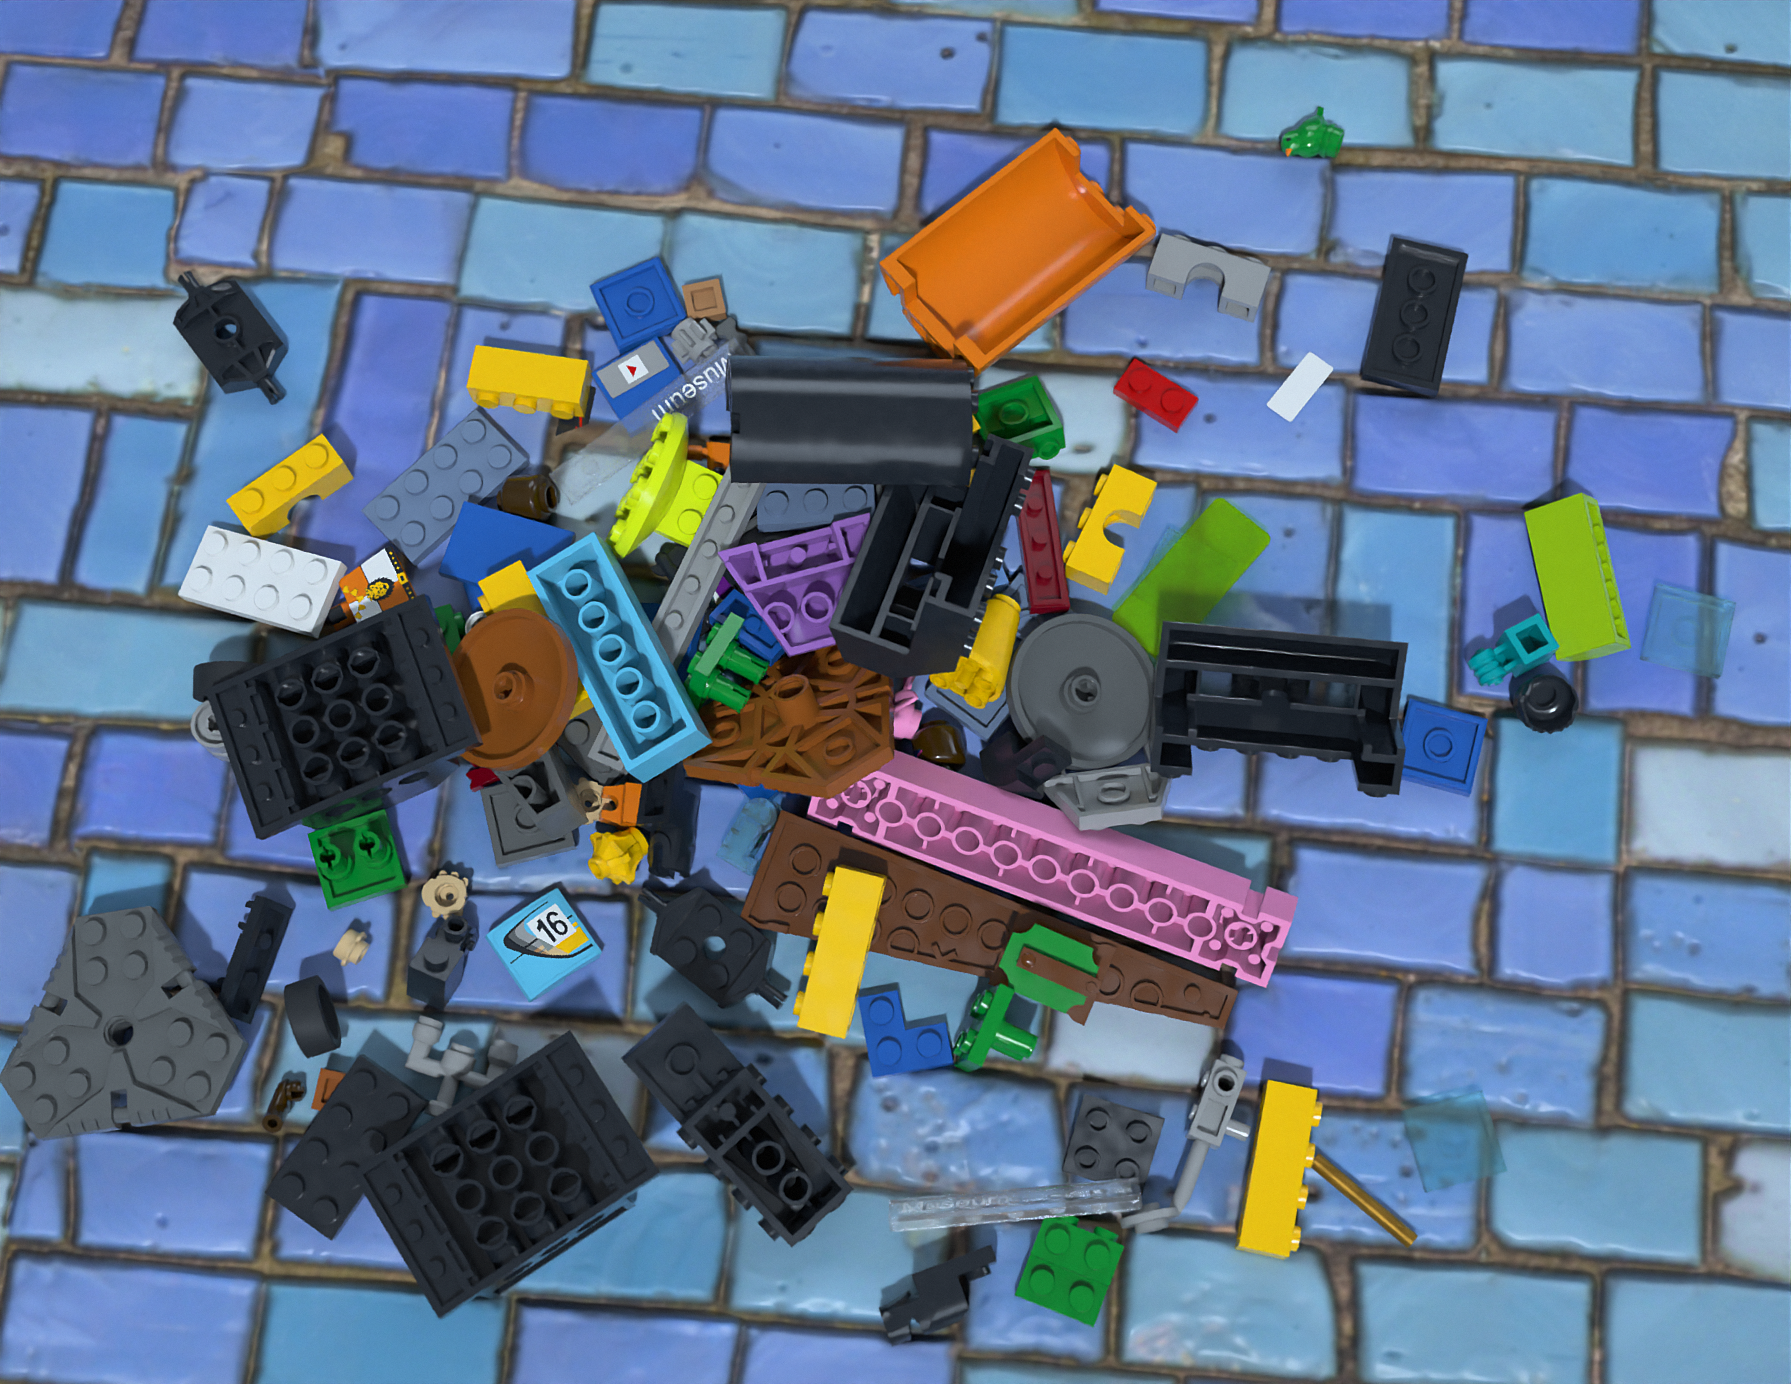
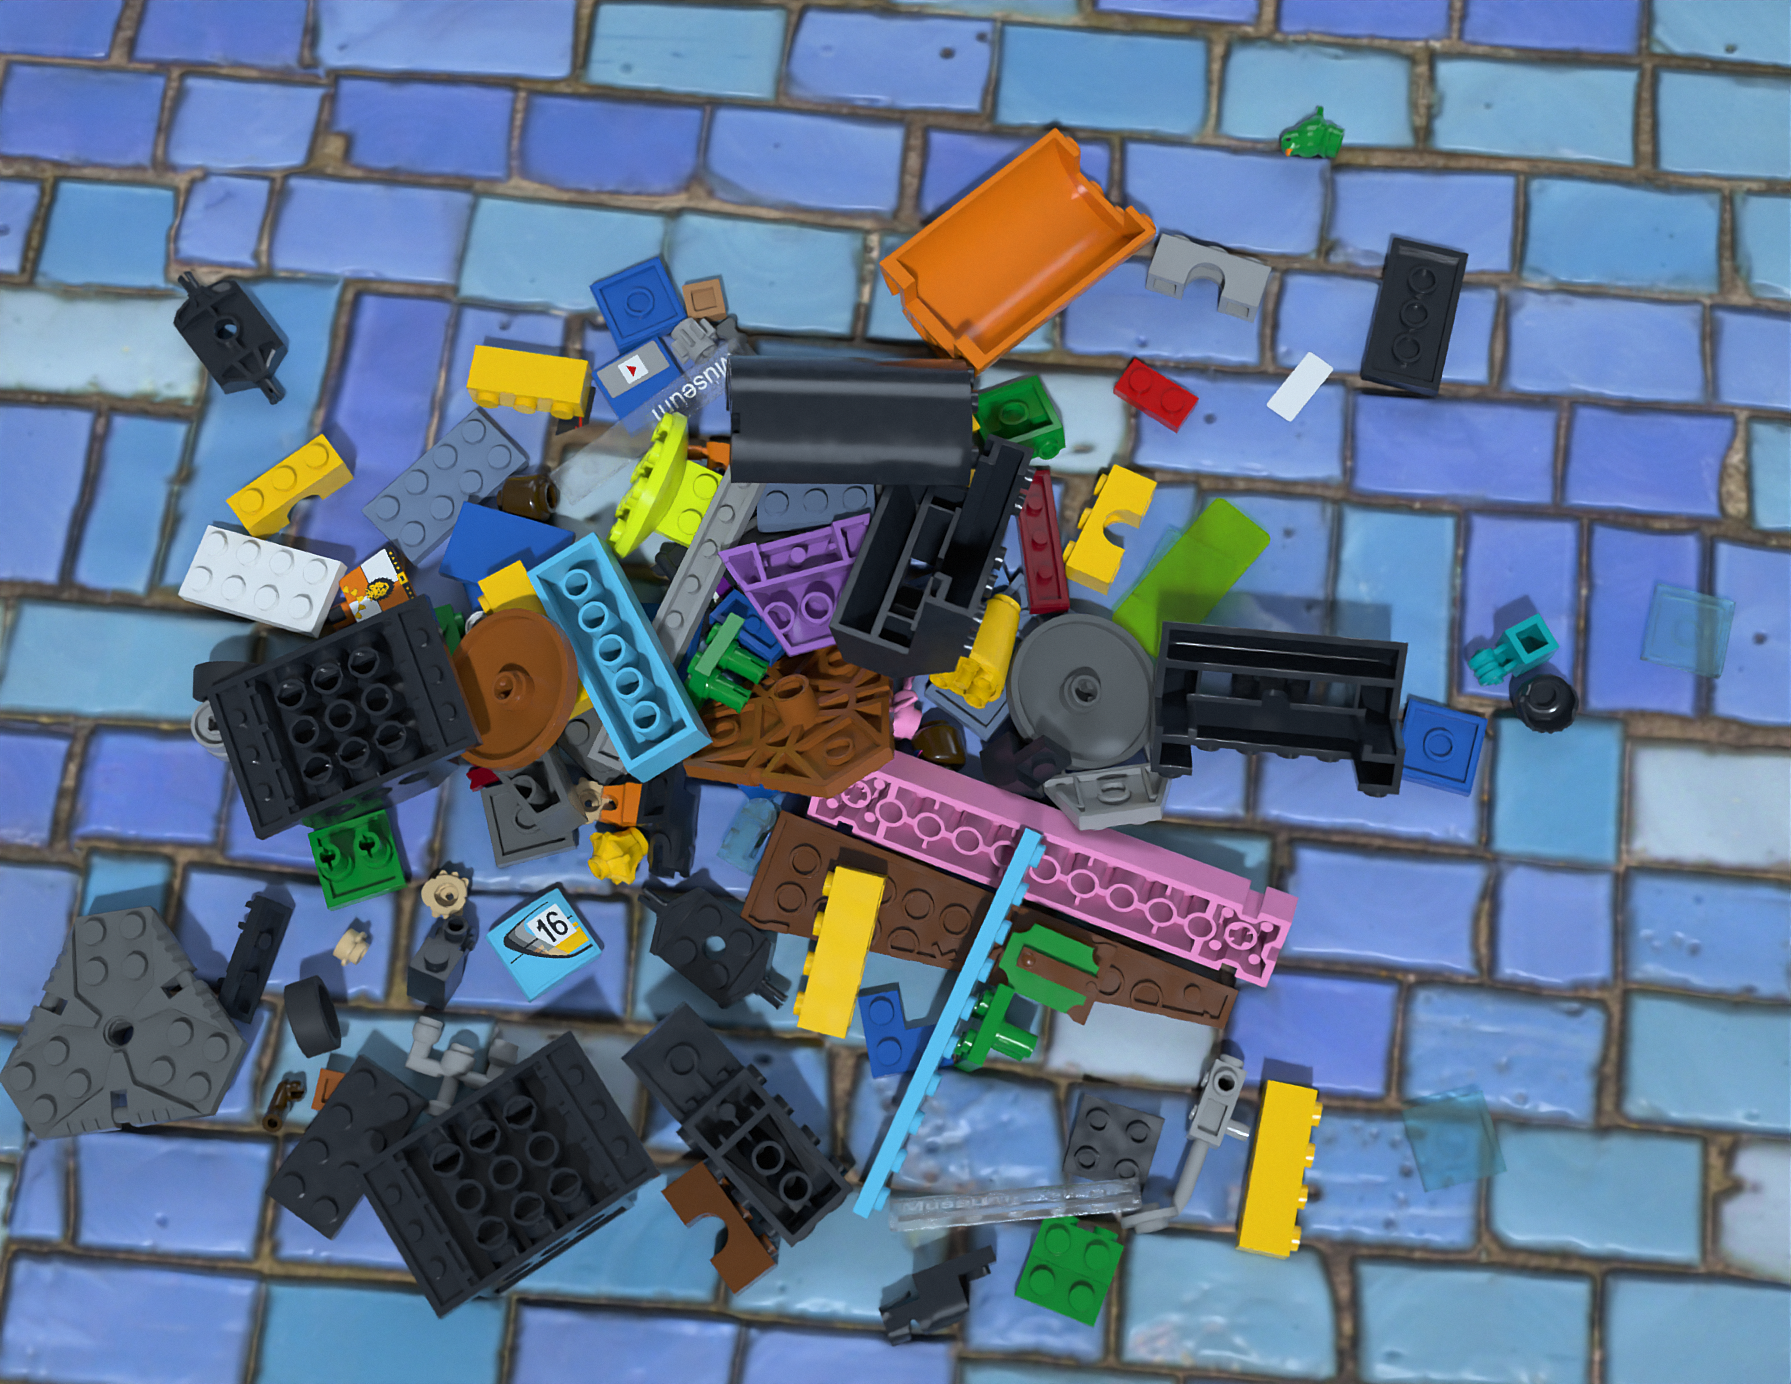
pearl gold bar [1311,1153,1418,1248] -> none
lime brick [1524,492,1632,662] -> none
none -> reddish brown arch [661,1161,778,1297]
none -> medium azure plate [852,828,1047,1219]

